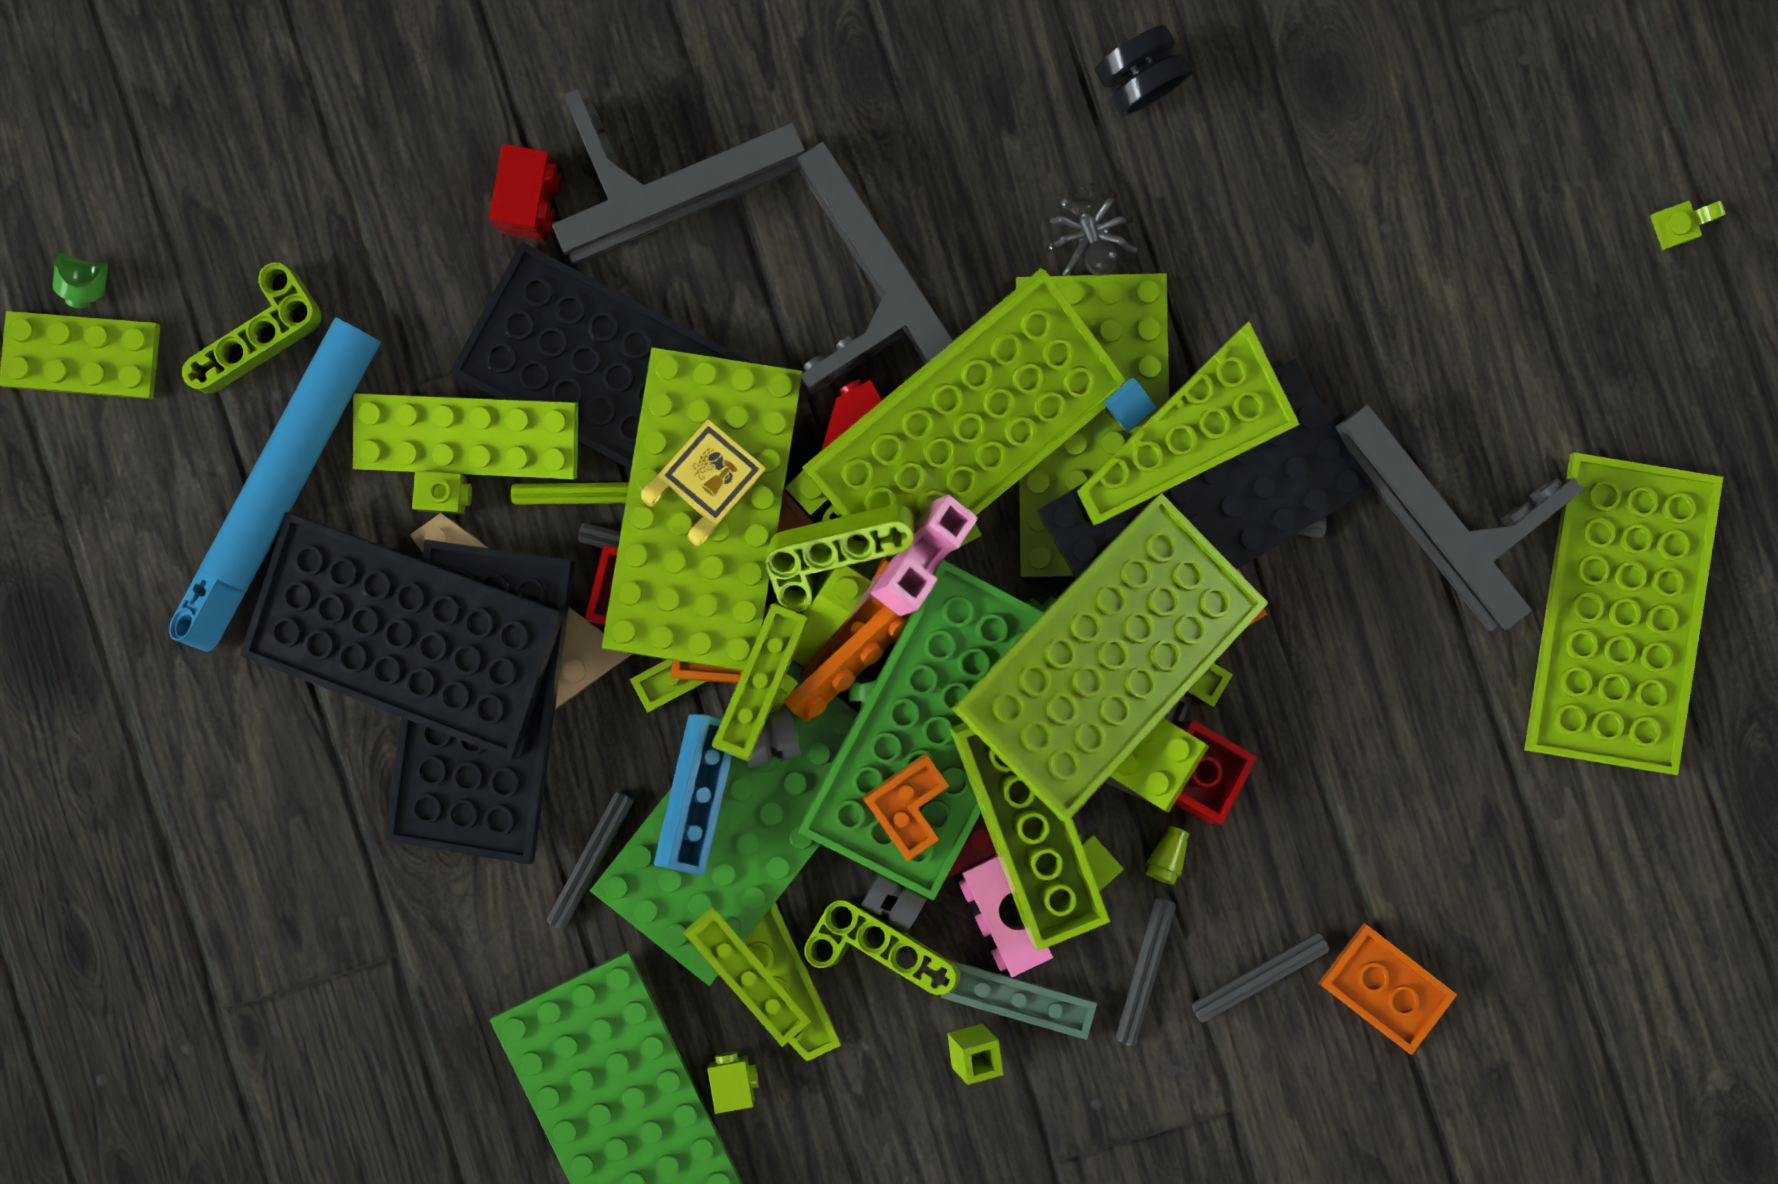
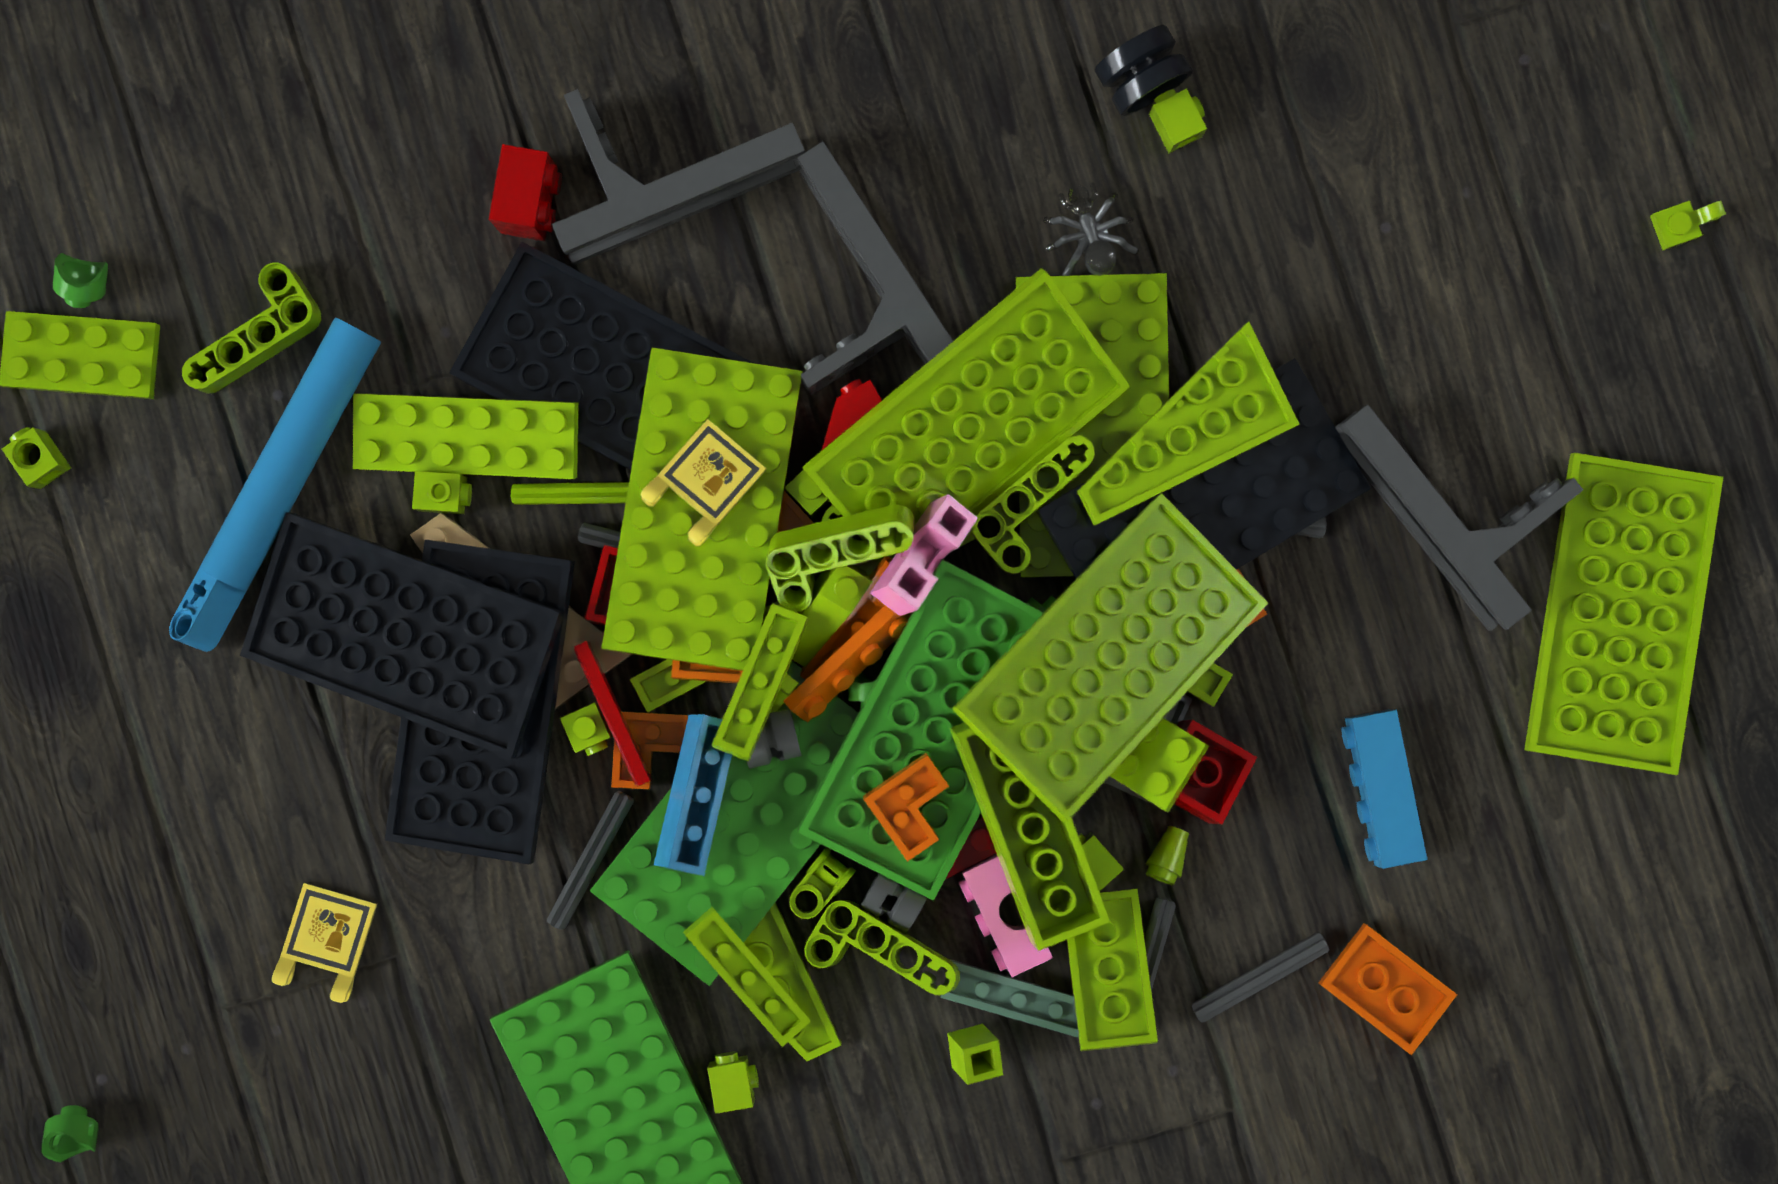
dark azure tile [1103,378,1157,432] -> none
none -> lime brick [2,427,71,489]
none -> bright green piece [42,1105,99,1162]
none -> light yellow flag [271,883,377,1003]
none -> lime brick [560,702,613,756]
none -> red tile [573,641,652,786]
none -> orange plate [612,712,688,789]
none -> lime piece [789,847,856,919]
none -> lime beam [972,436,1095,574]
none -> lime plate [1067,889,1158,1051]
none -> lime brick [1149,88,1207,153]
none -> dark azure brick [1341,709,1427,869]

